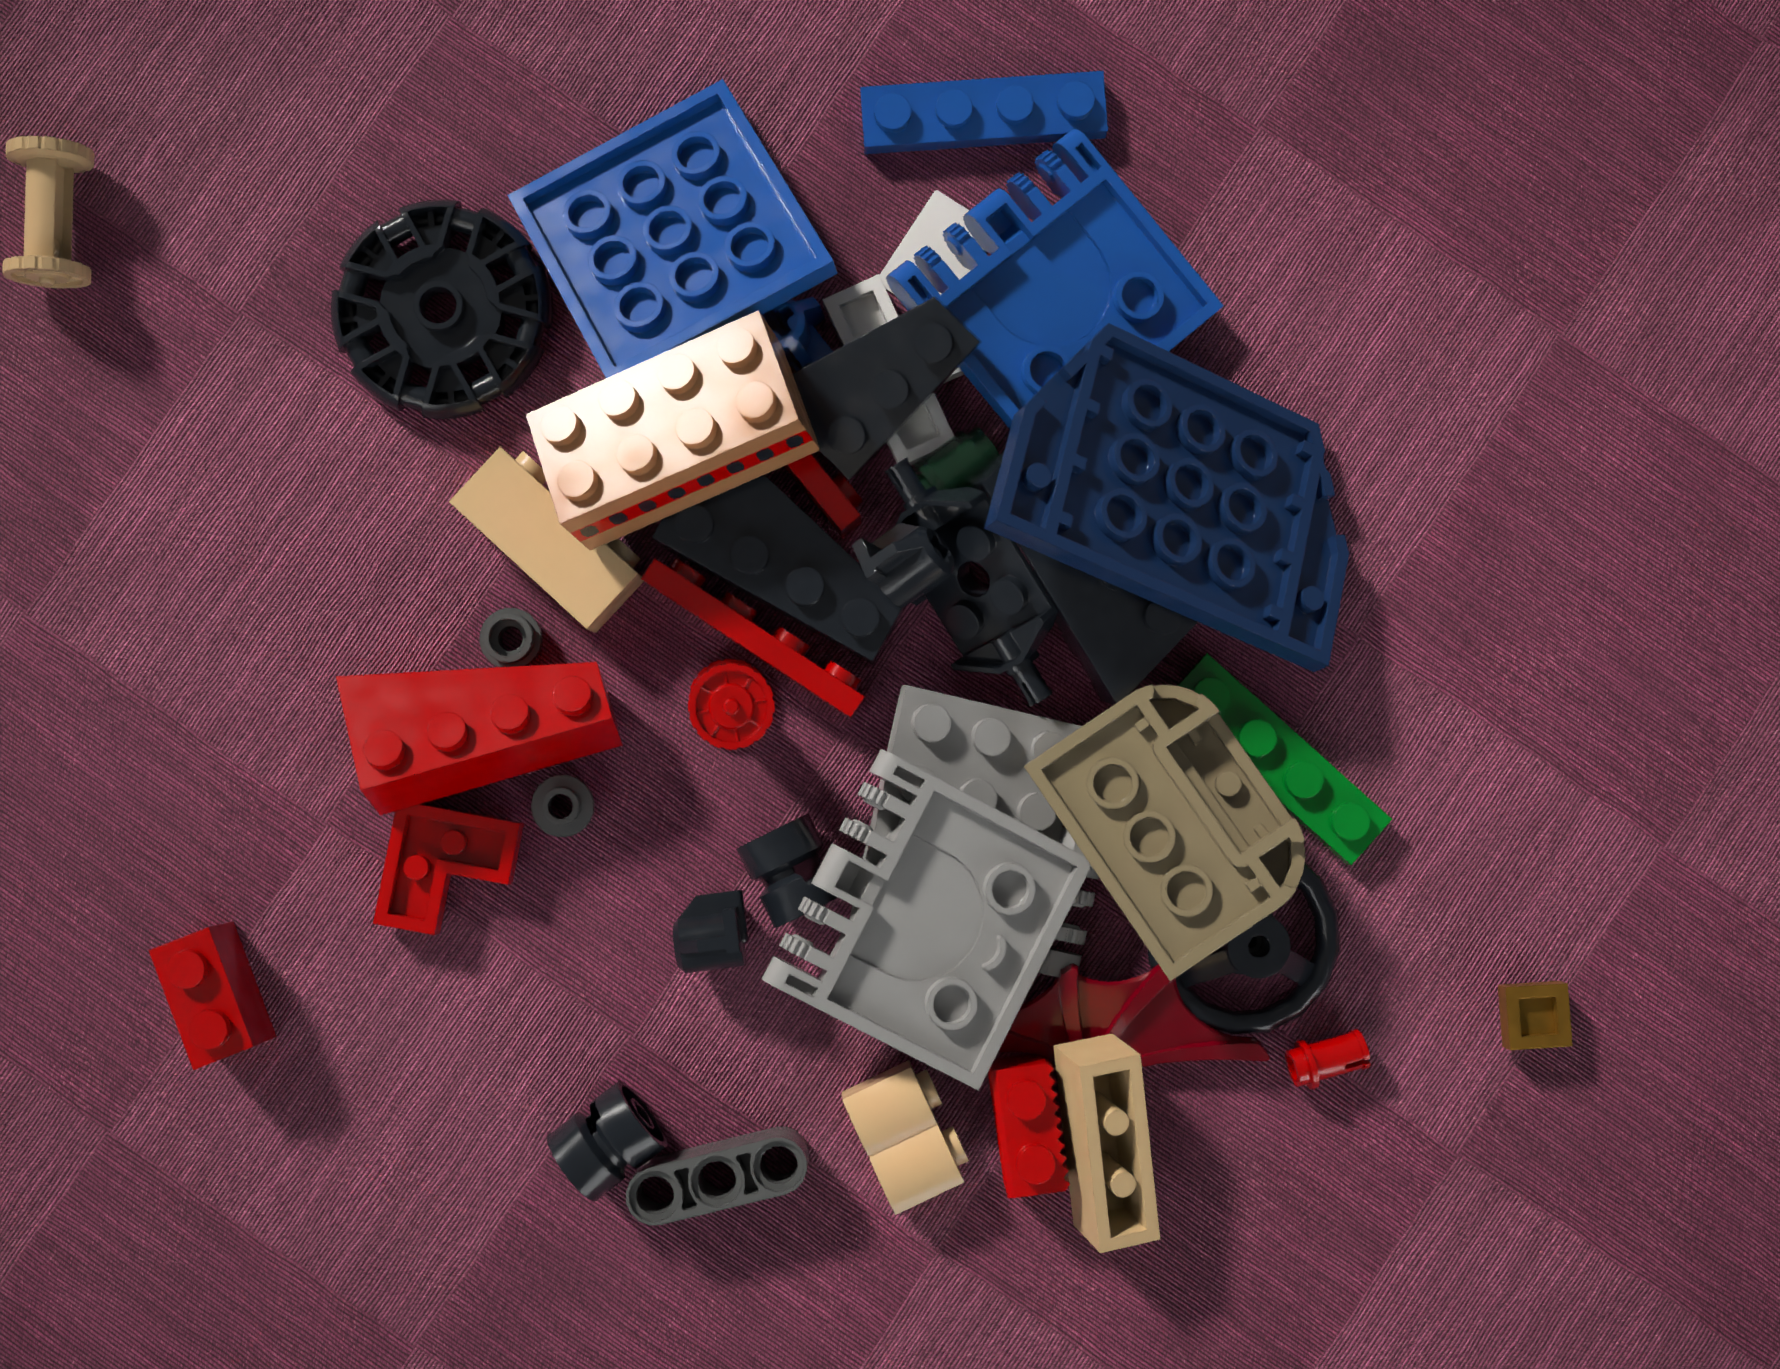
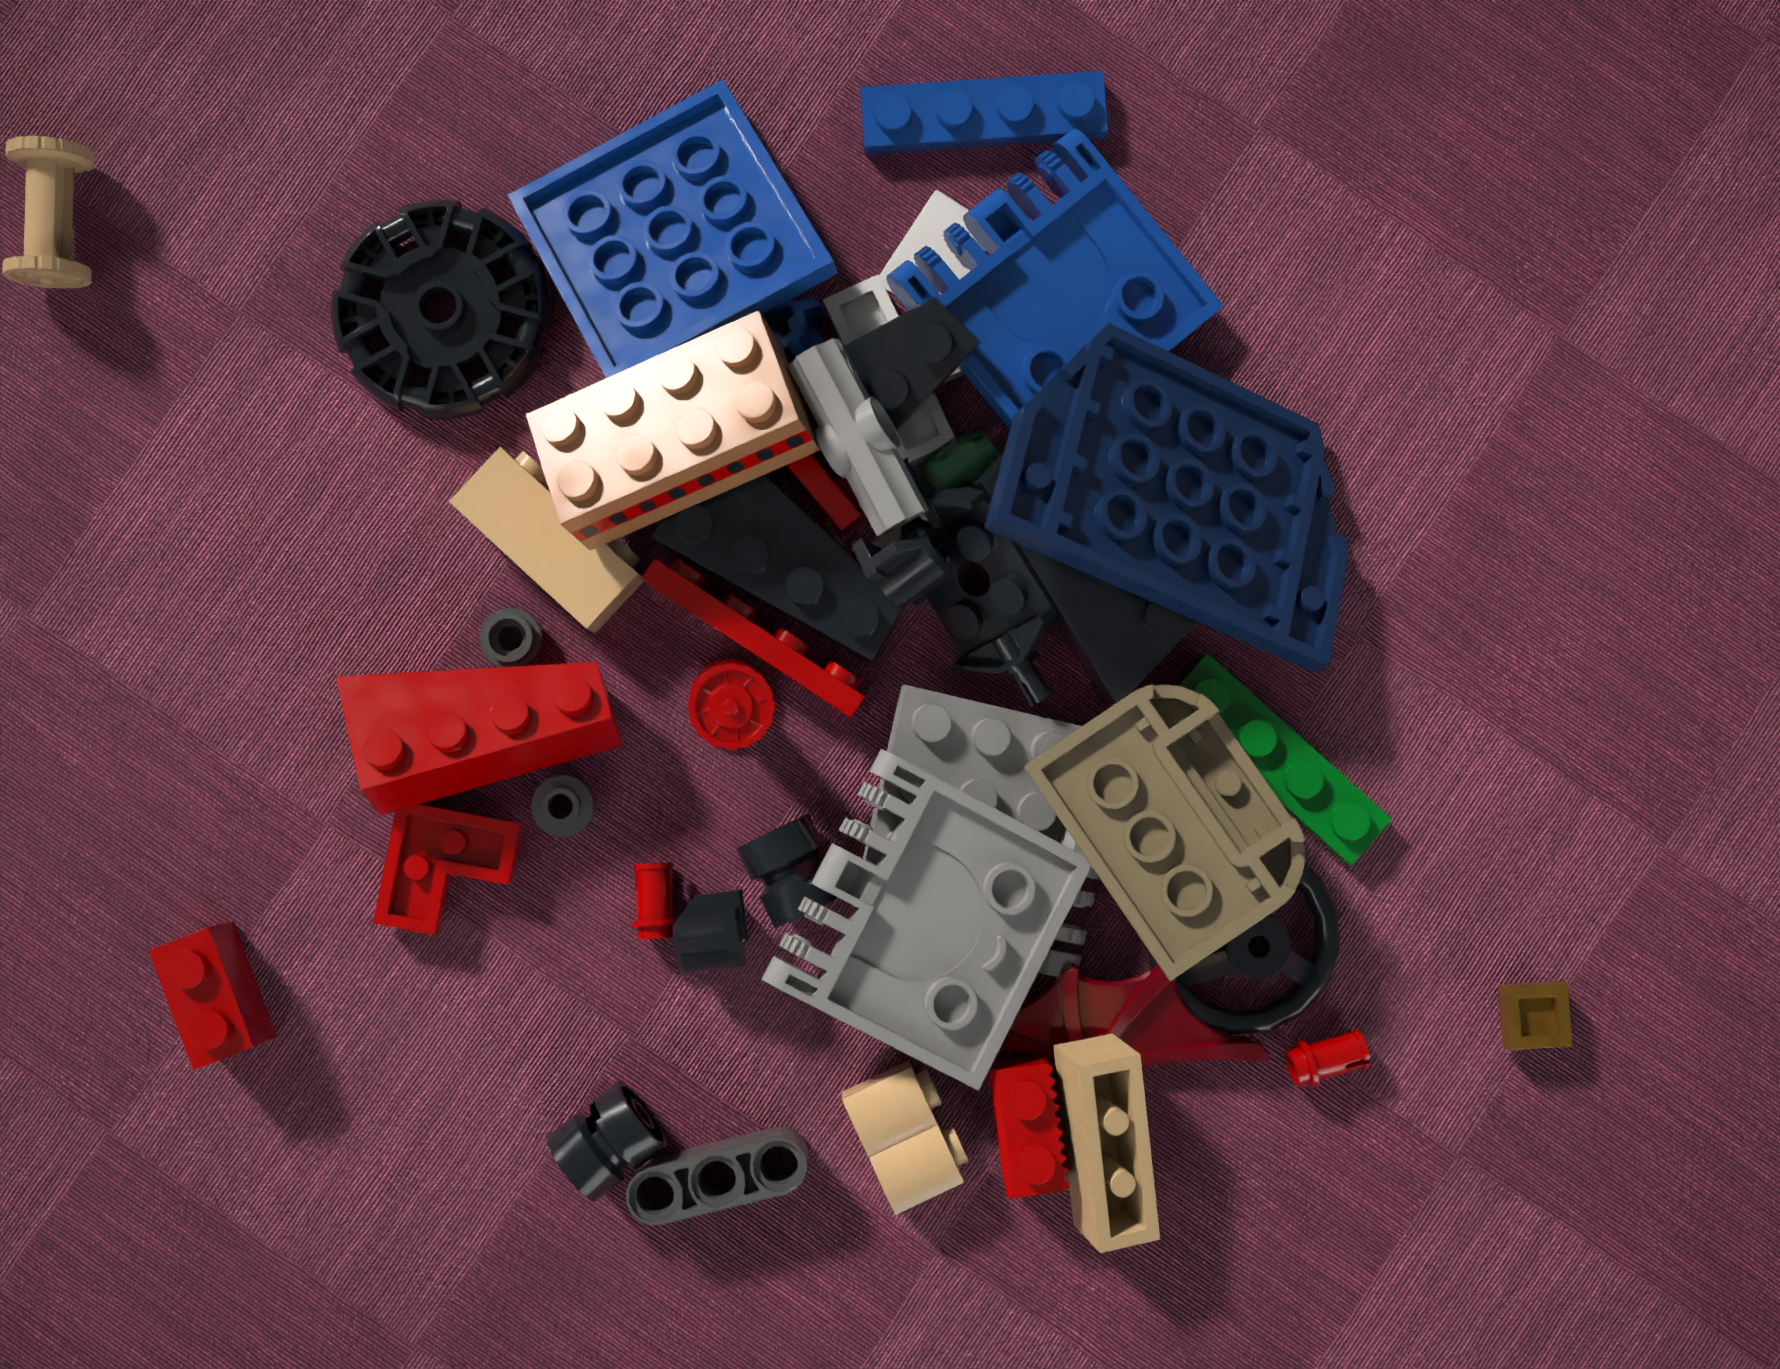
none -> red pin [631,863,677,940]
none -> light grey piece [787,338,929,536]

